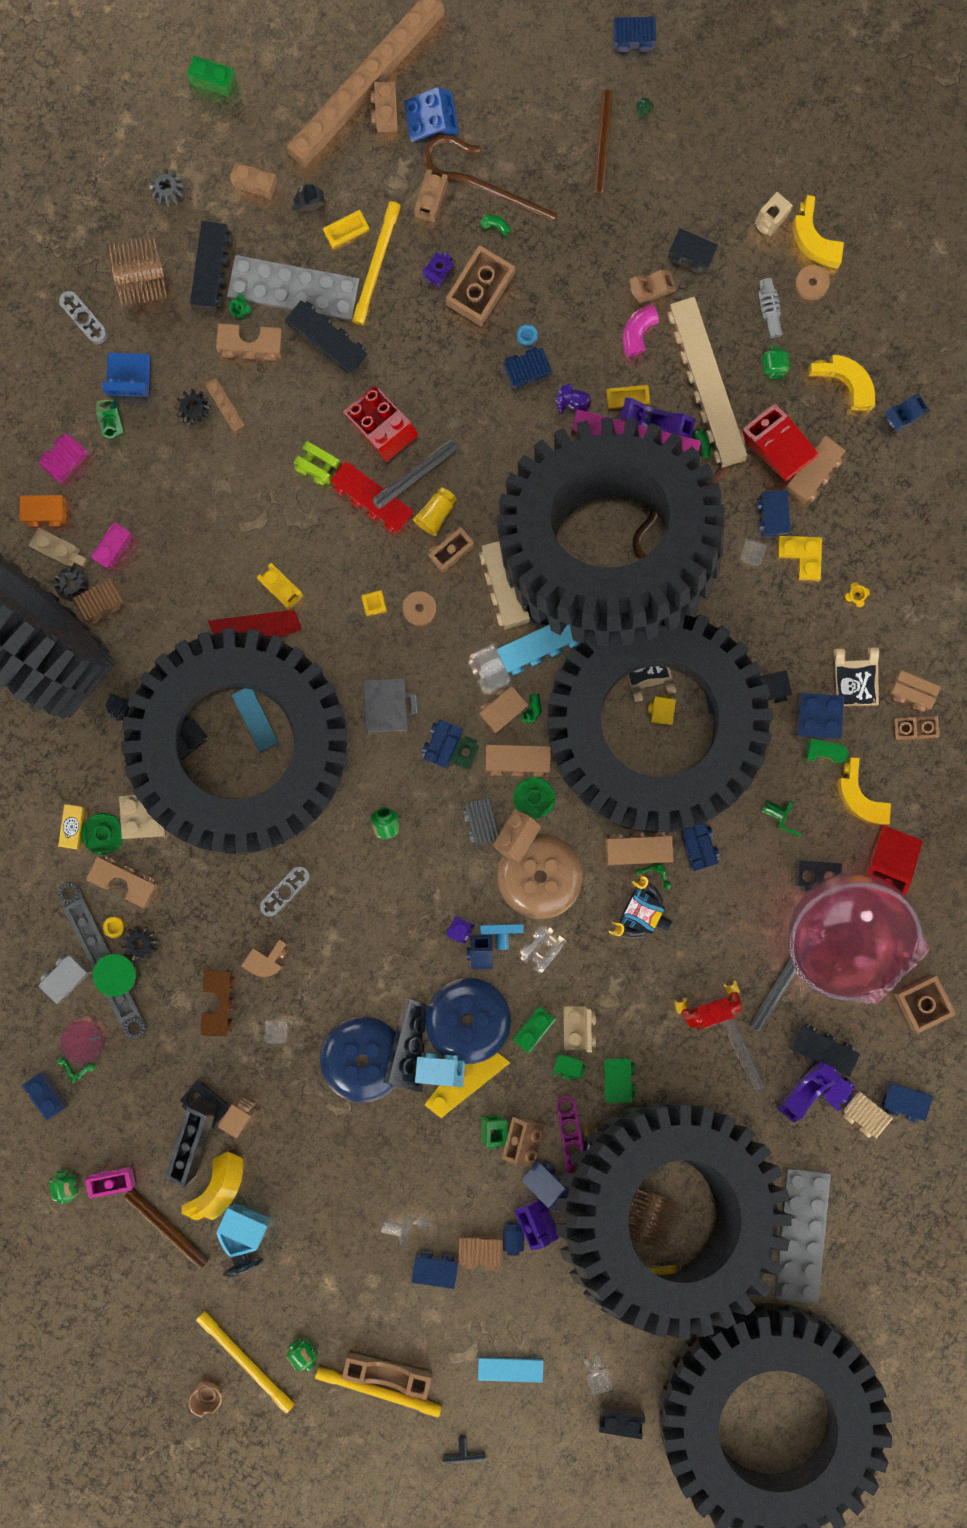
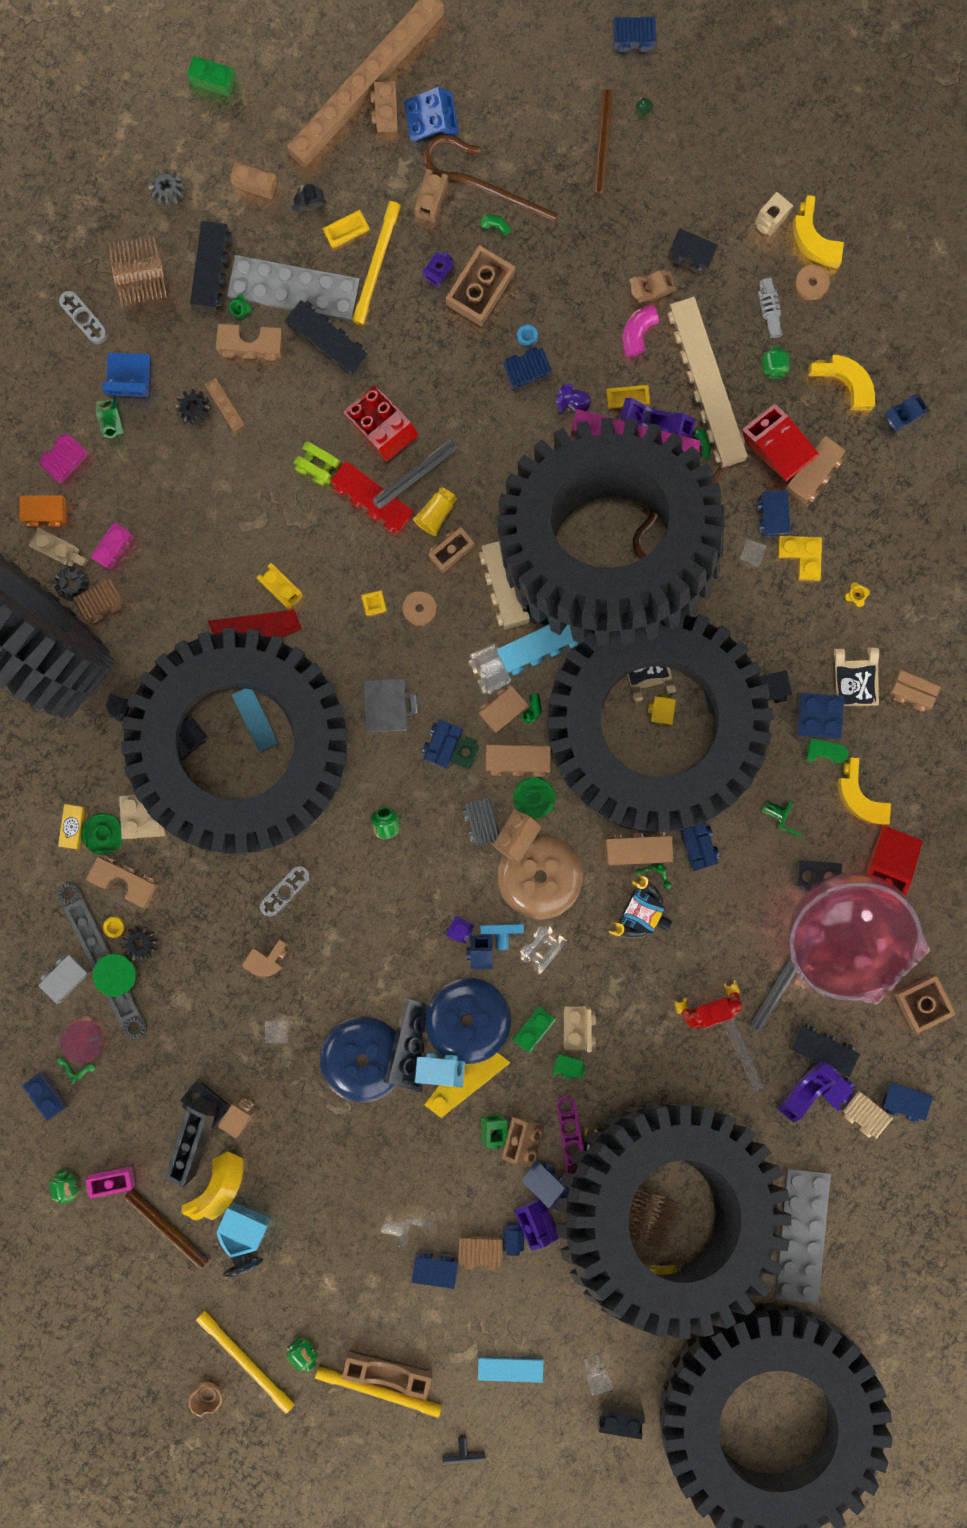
reddish brown arch [201,969,236,1037] -> none
green brick [604,1057,636,1103] -> none
medium nougat slope [895,716,940,740] -> none

